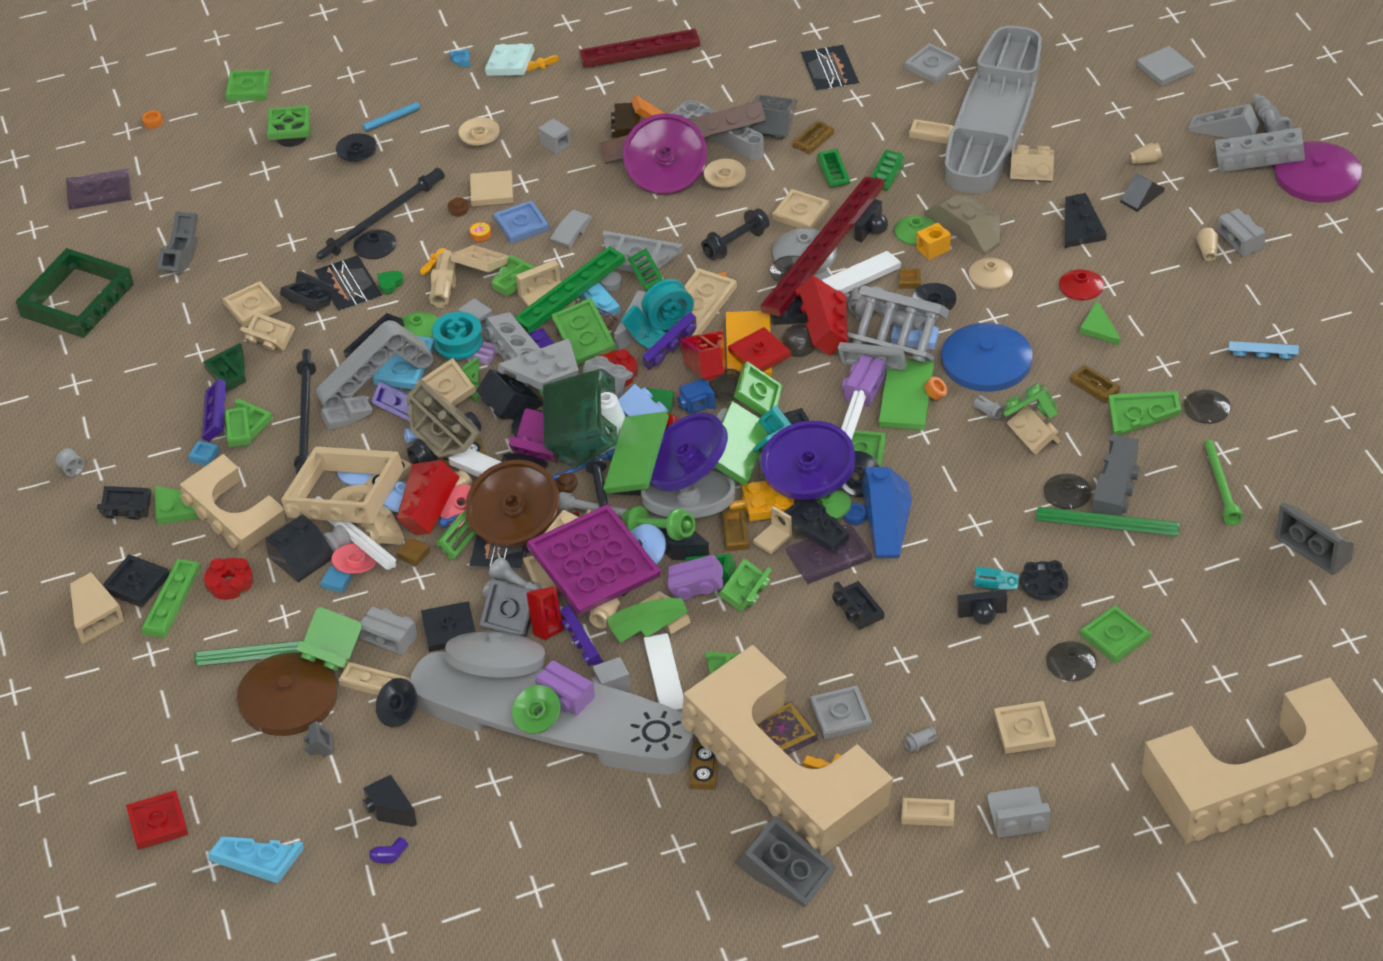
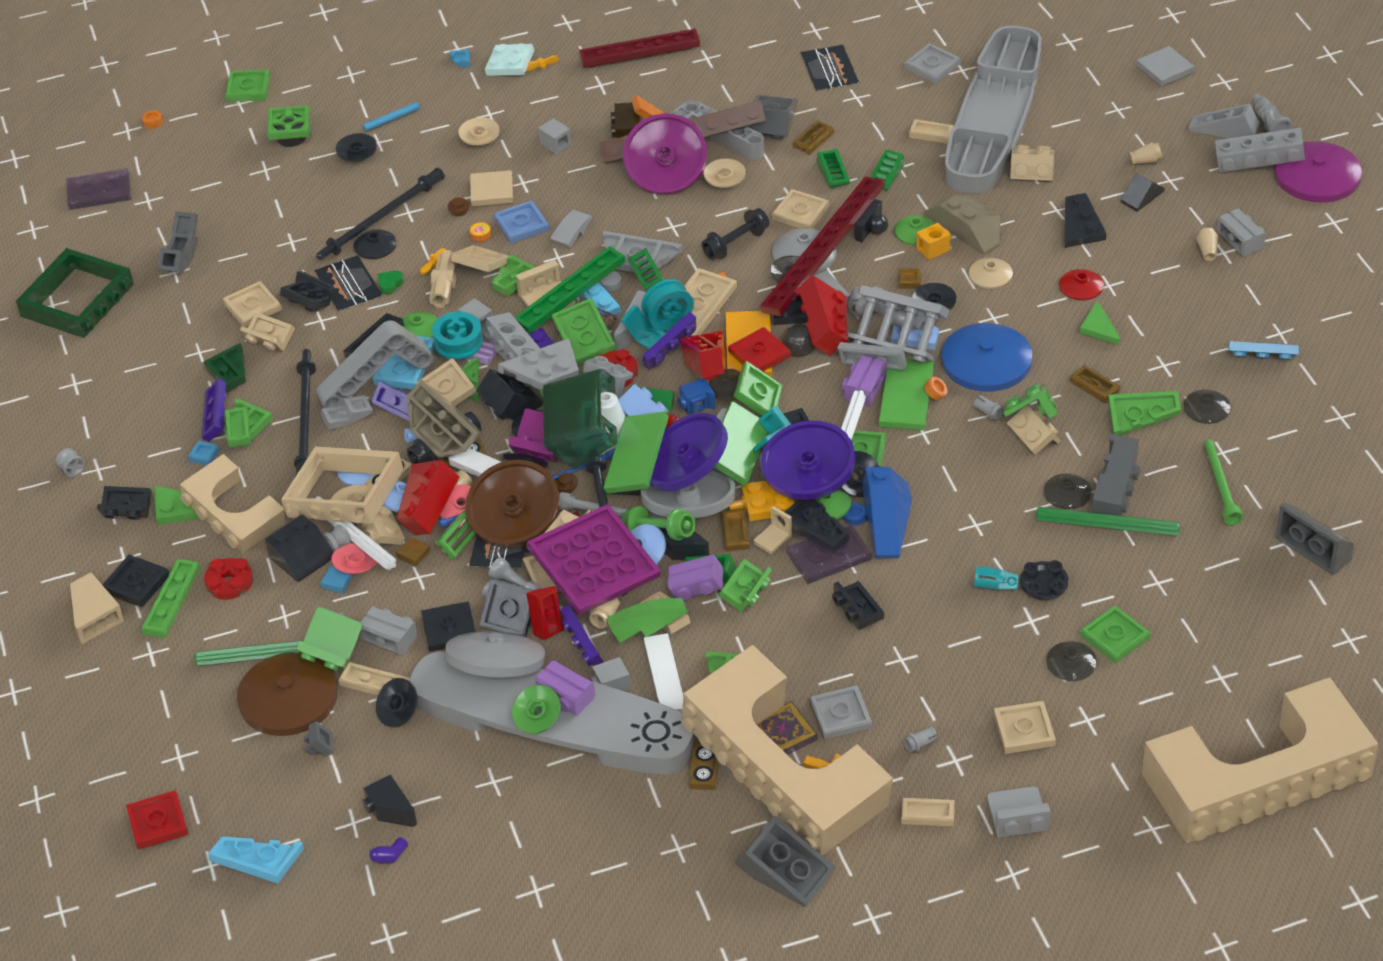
white tile [822,251,901,293] -> none
black tile [957,590,1008,625] -> none

